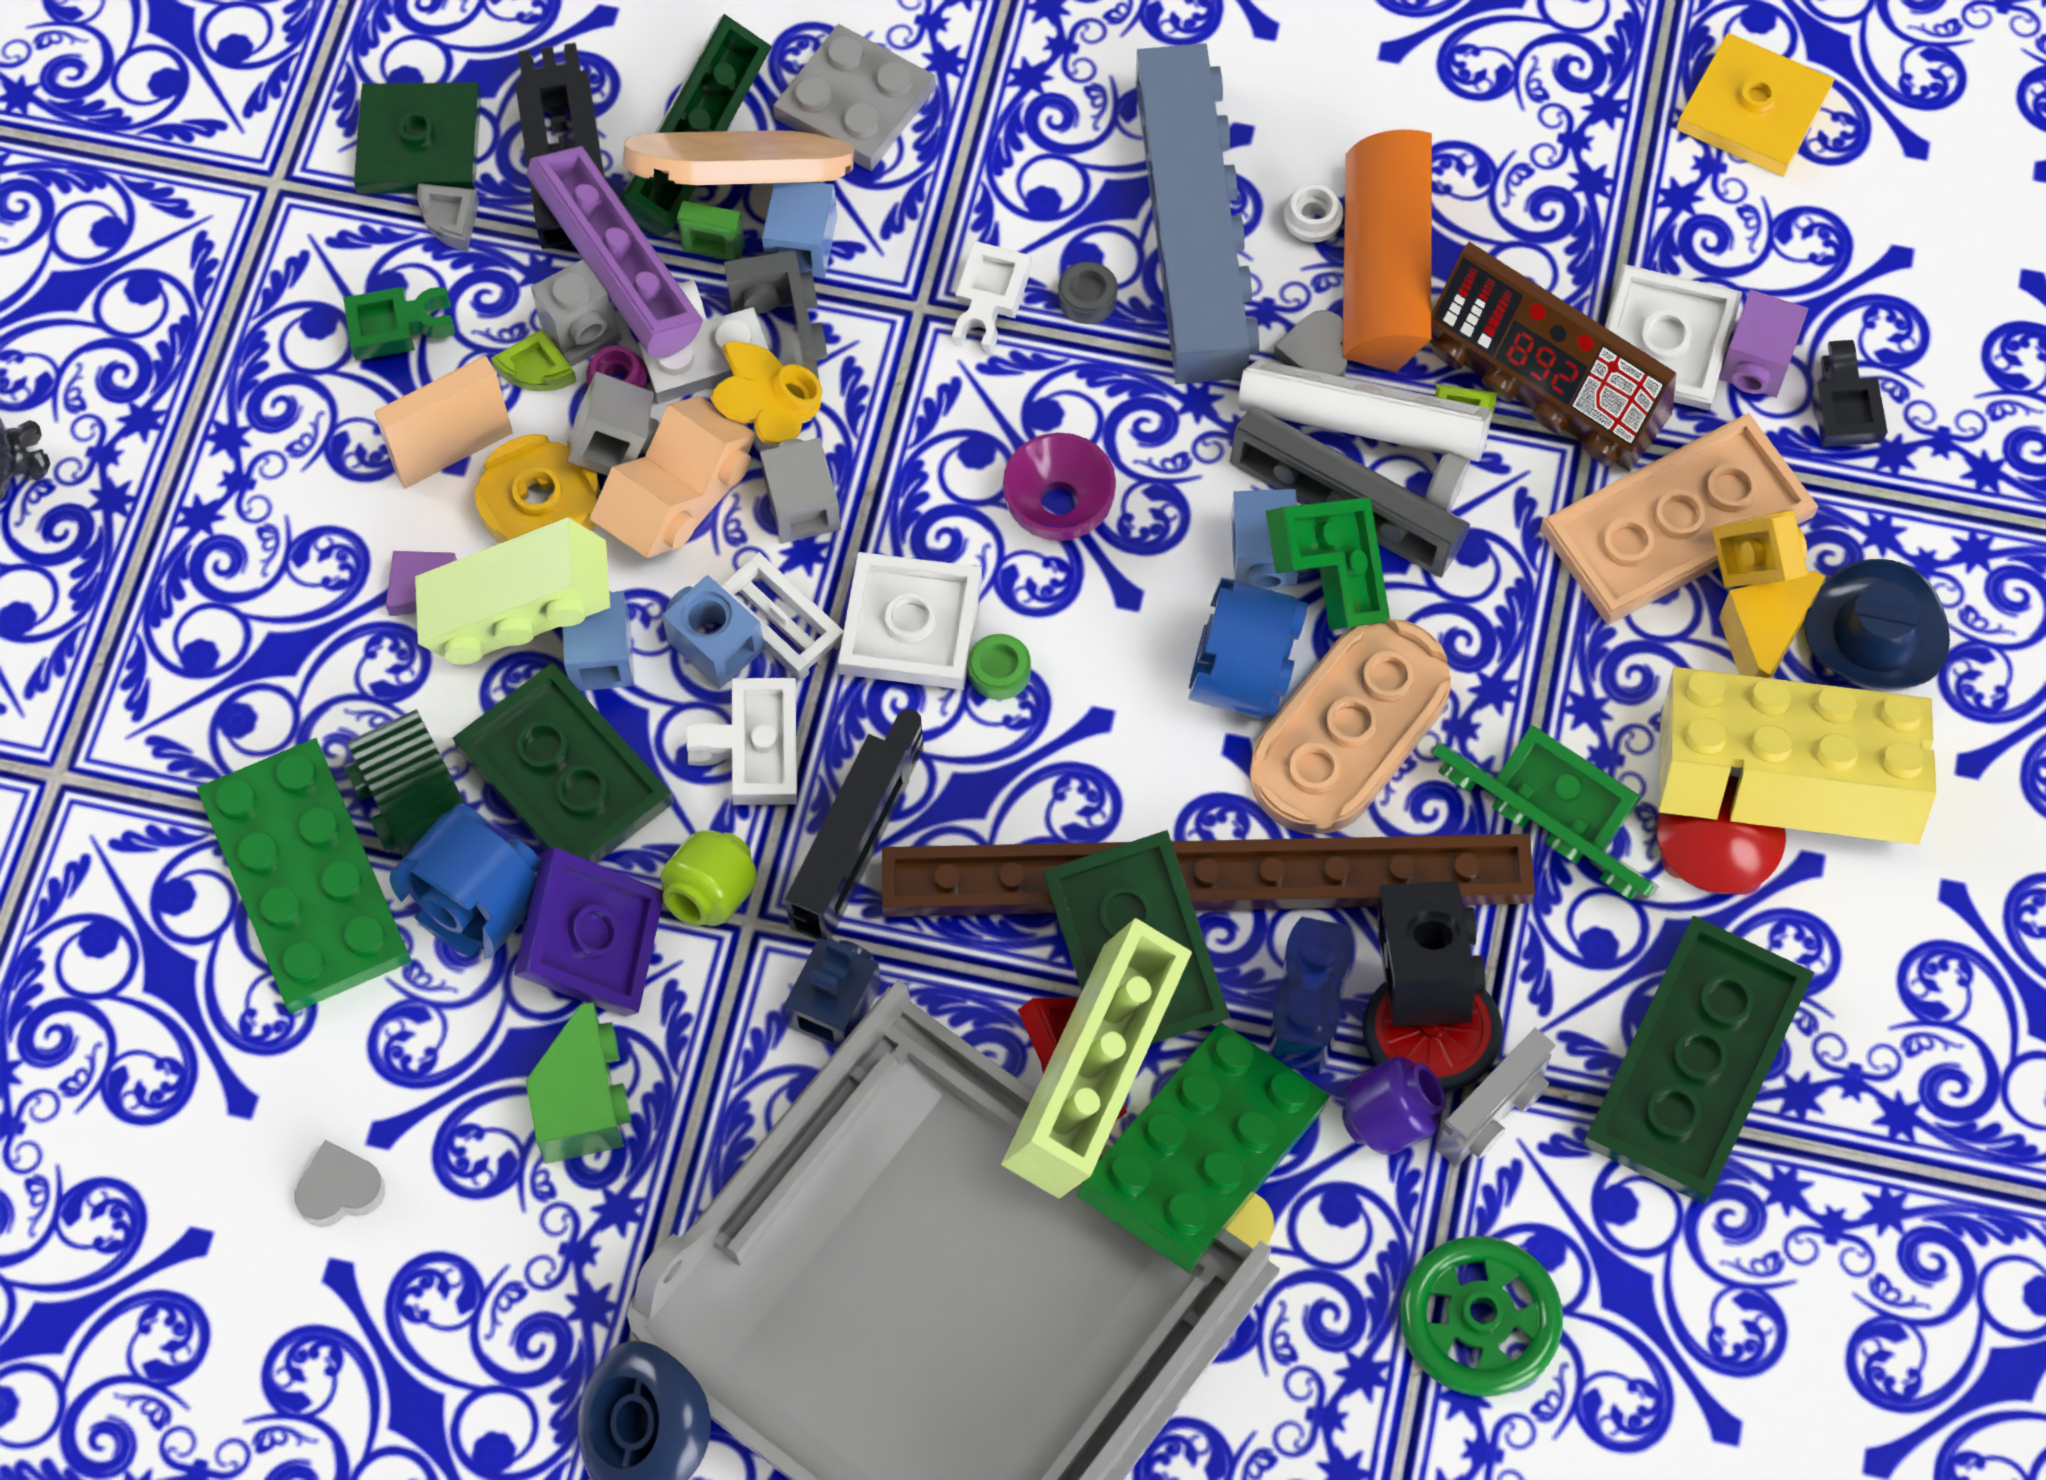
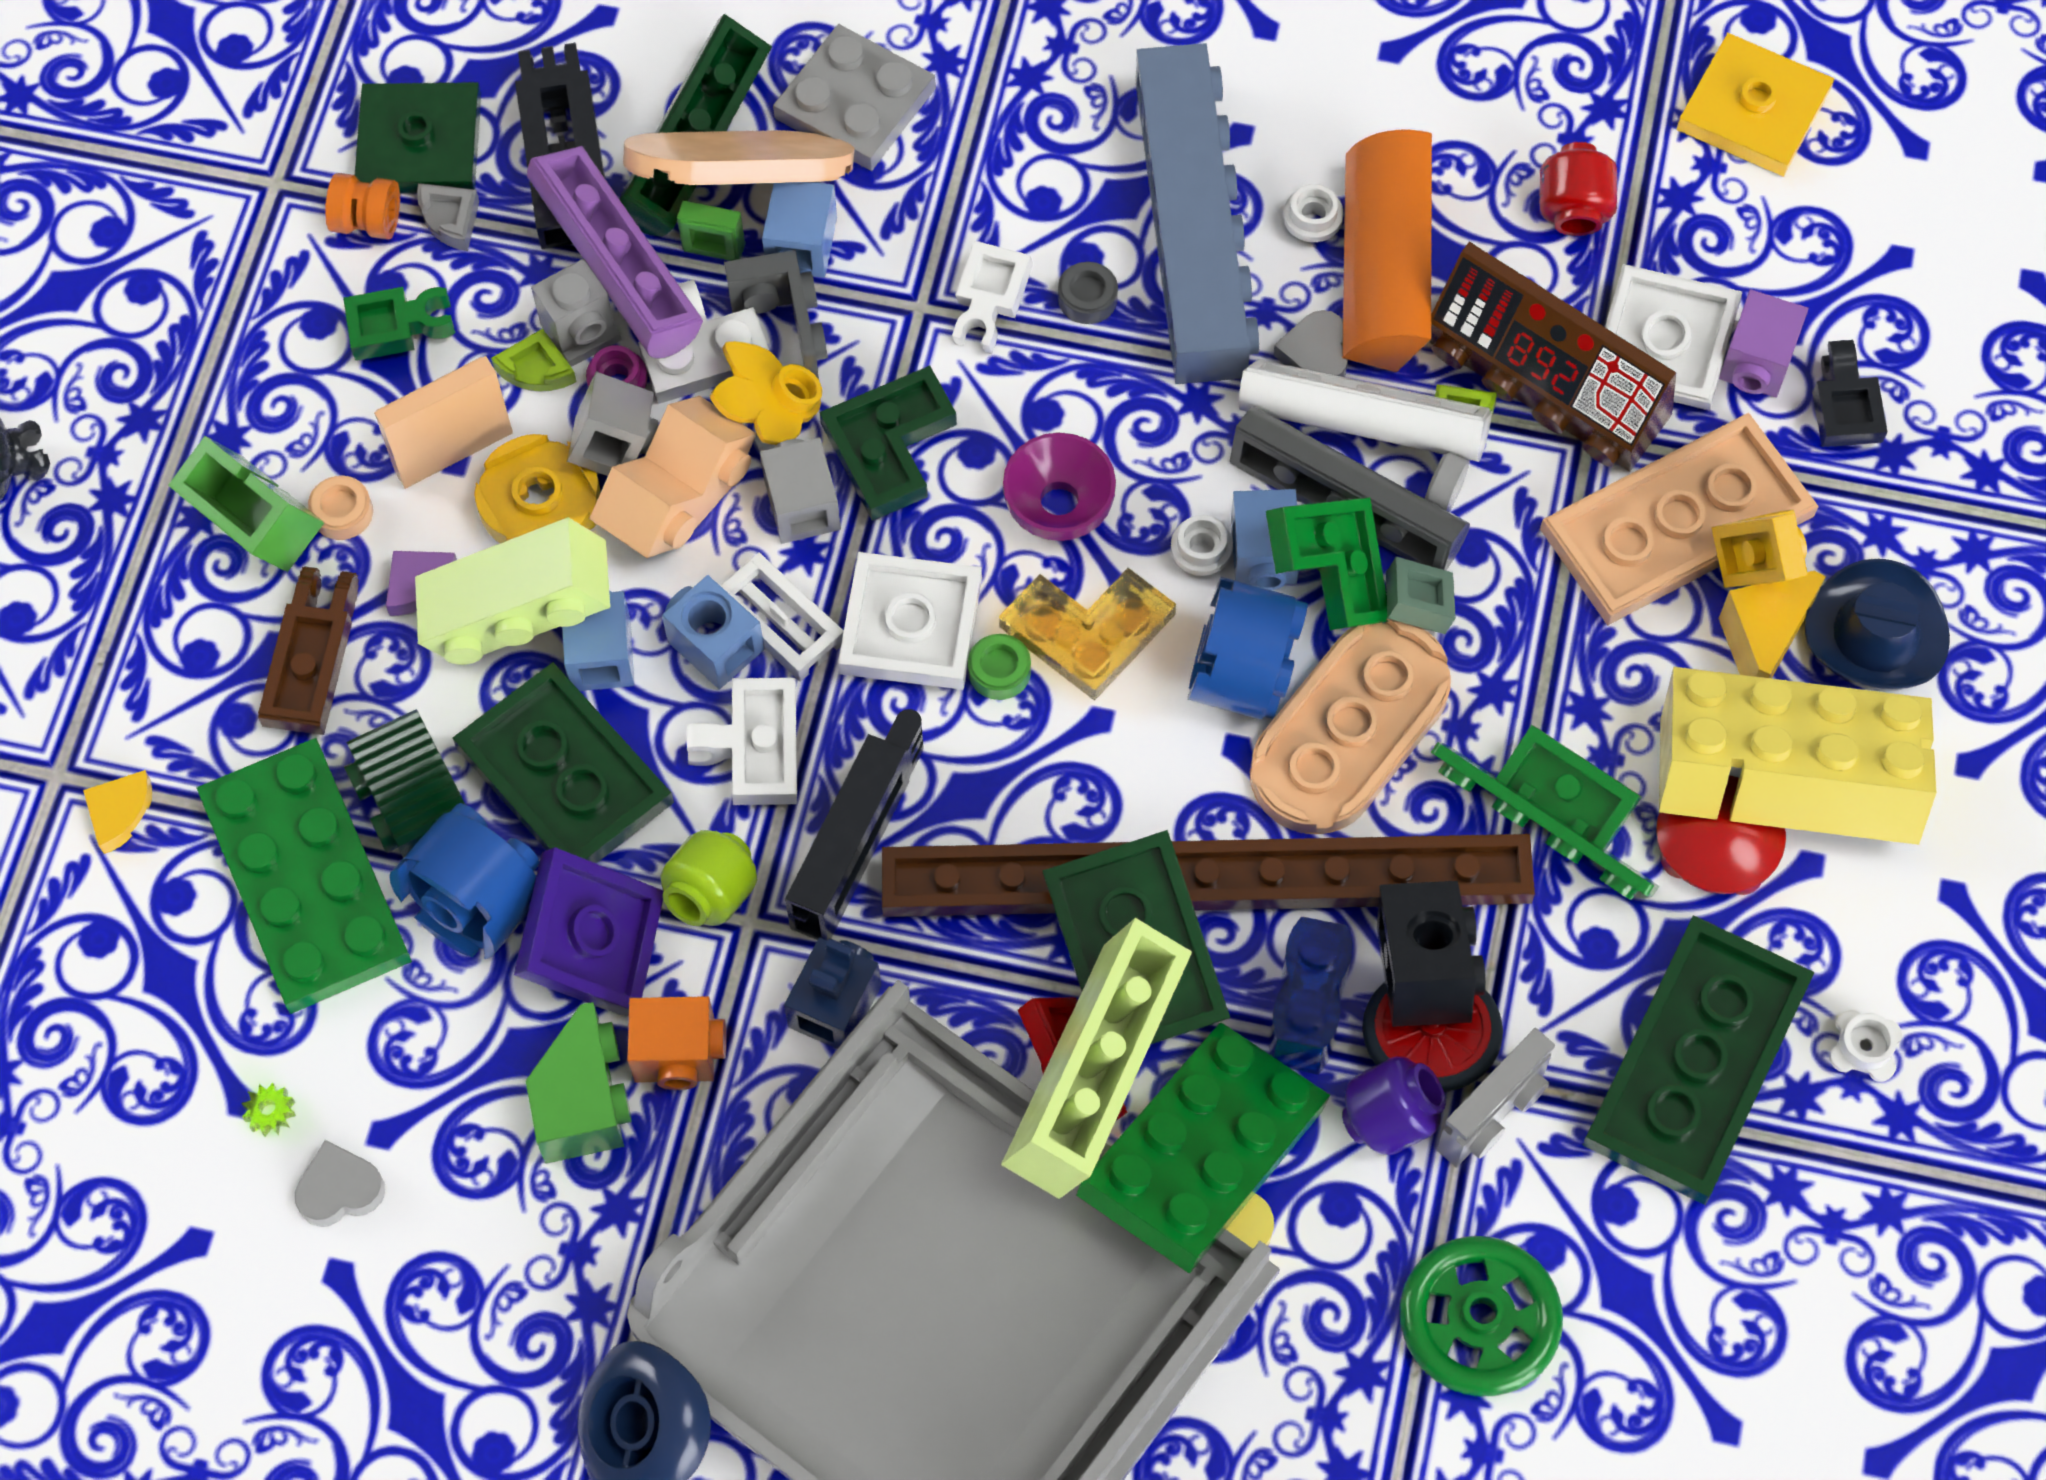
none -> yellow tile [83,770,152,854]
none -> bright green piece [168,436,324,572]
none -> clear neon green piece [241,1082,296,1137]
none -> reddish brown hinge [258,566,359,735]
none -> light nougat tile [308,476,373,540]
none -> orange wheel [325,173,400,240]
none -> orange brick [628,996,726,1090]
none -> dark green plate [819,365,957,521]
none -> clear yellow plate [999,568,1176,701]
none -> white plate [1171,515,1233,576]
none -> sand green plate [1386,557,1456,634]
none -> red head [1540,142,1617,236]
none -> white plate [1829,1010,1902,1082]

